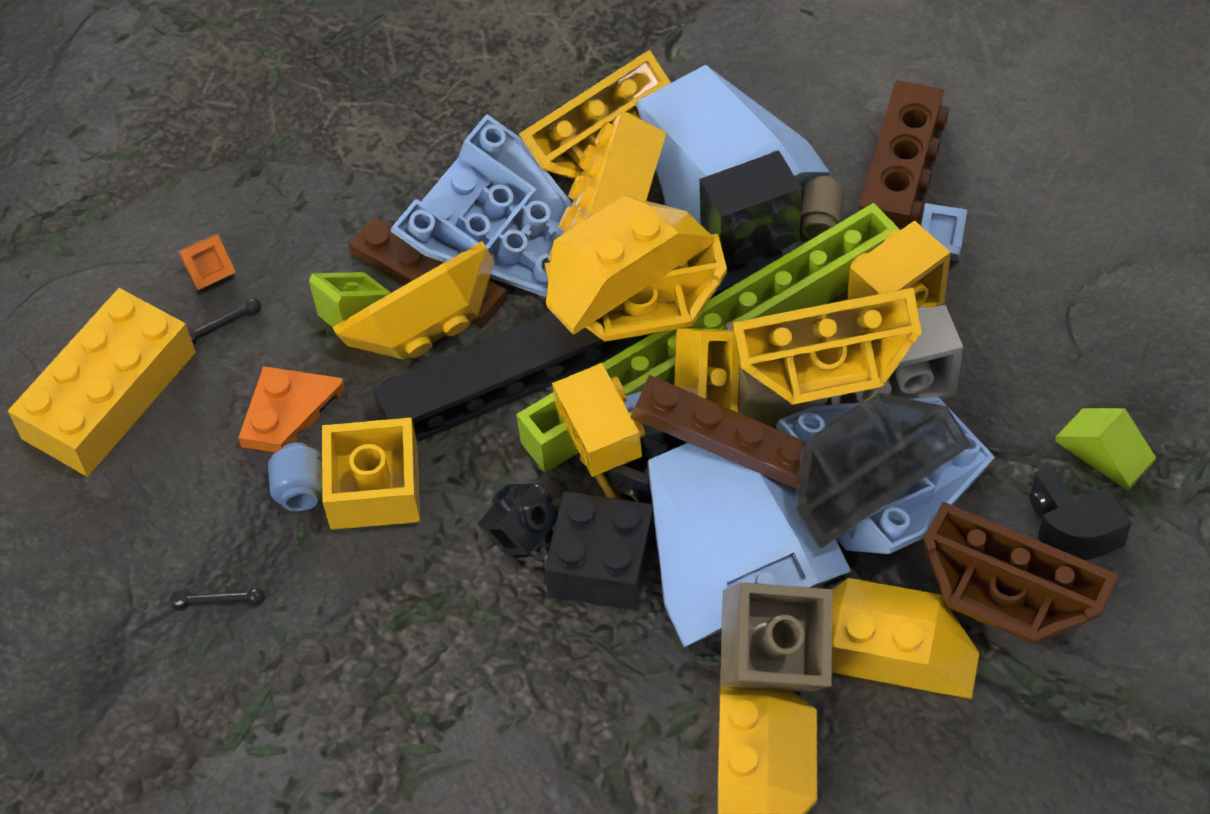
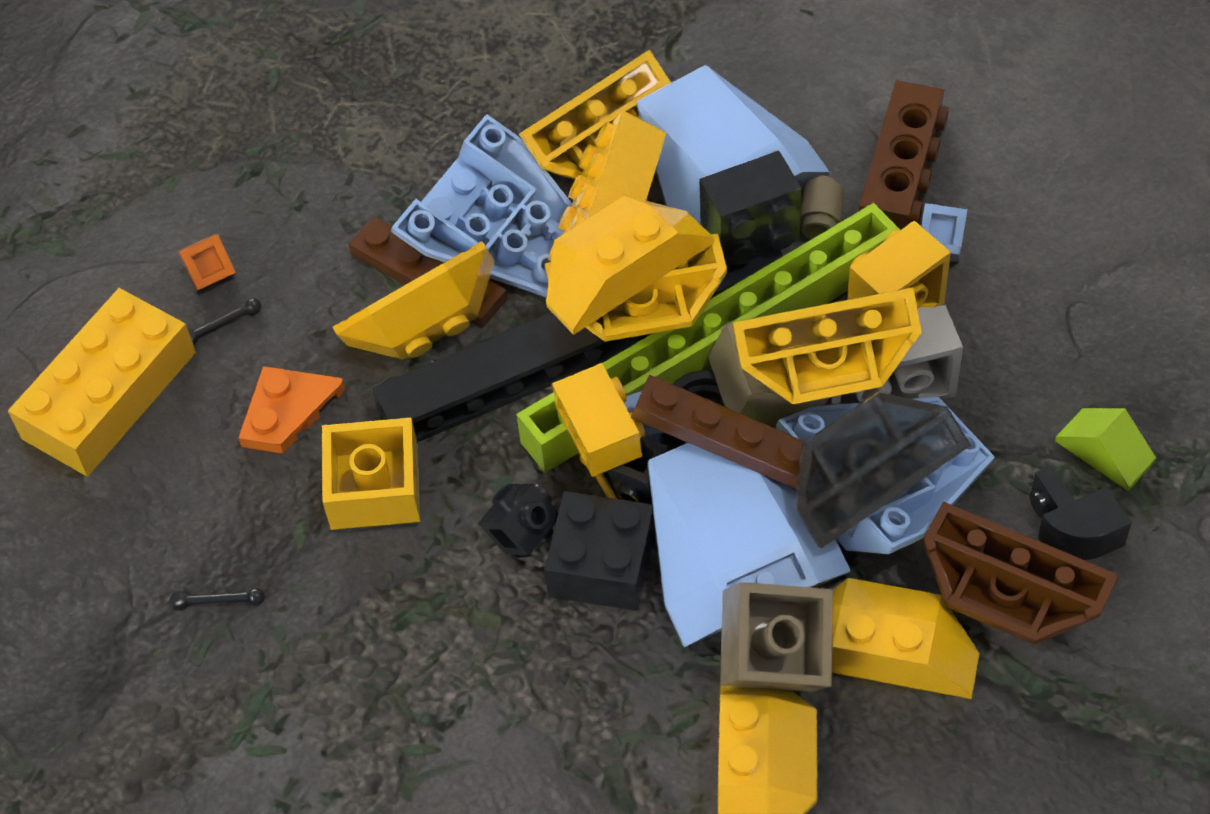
medium blue head [268,442,323,512] -> none
lime slope [309,272,391,327] -> none
yellow brick [674,328,740,412] -> none

